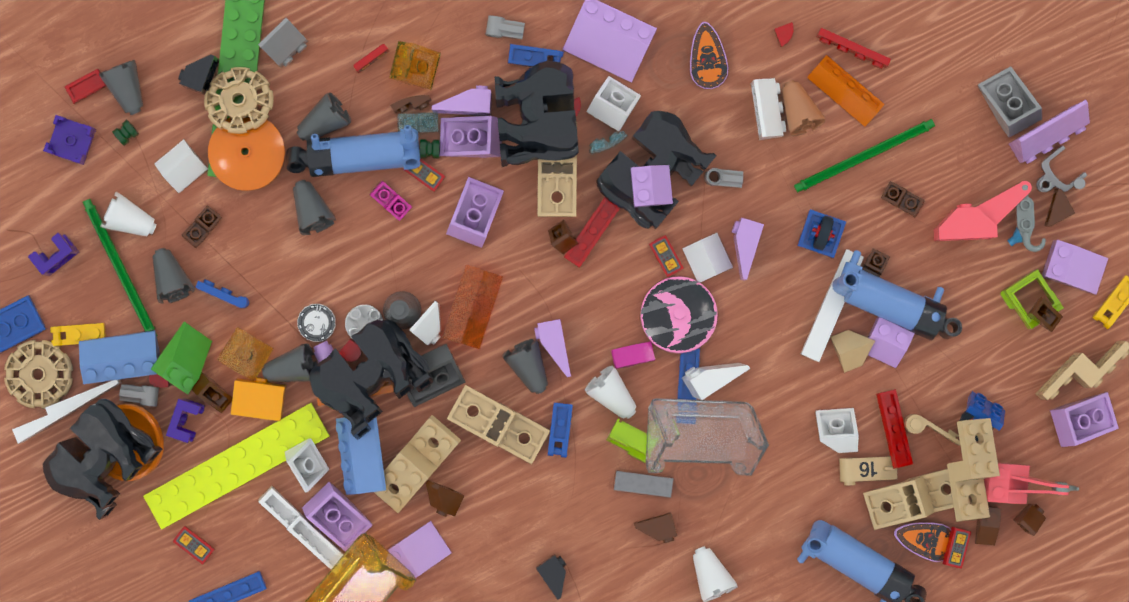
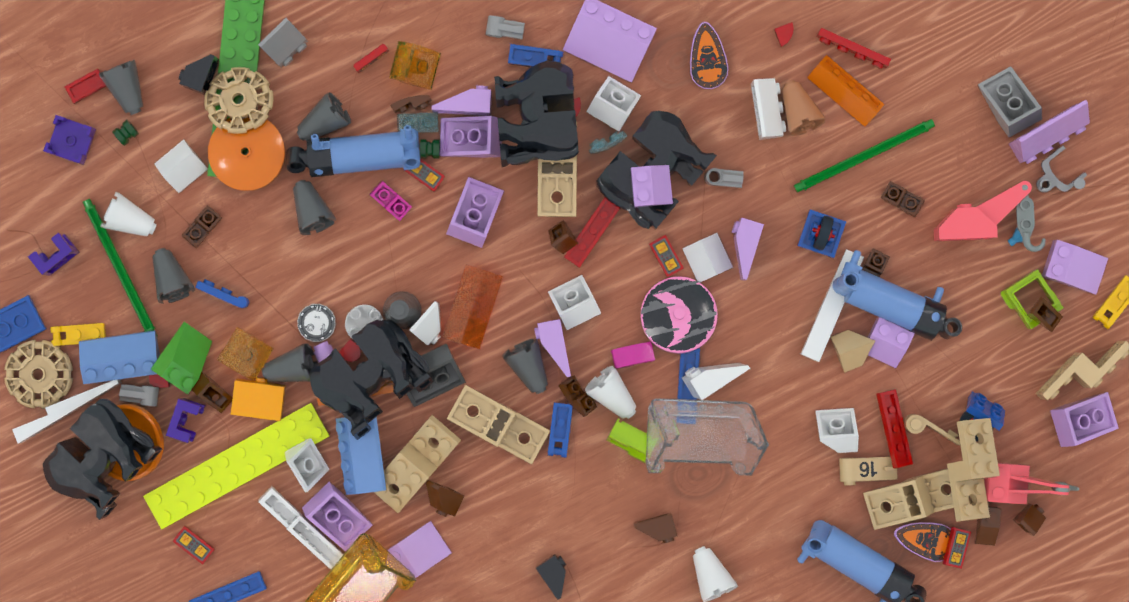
flat silver tile [614,471,673,498] -> none
reddish brown slope [1044,188,1075,227] -> none
none -> white slope [548,275,601,330]
none -> reddish brown slope [558,375,597,417]

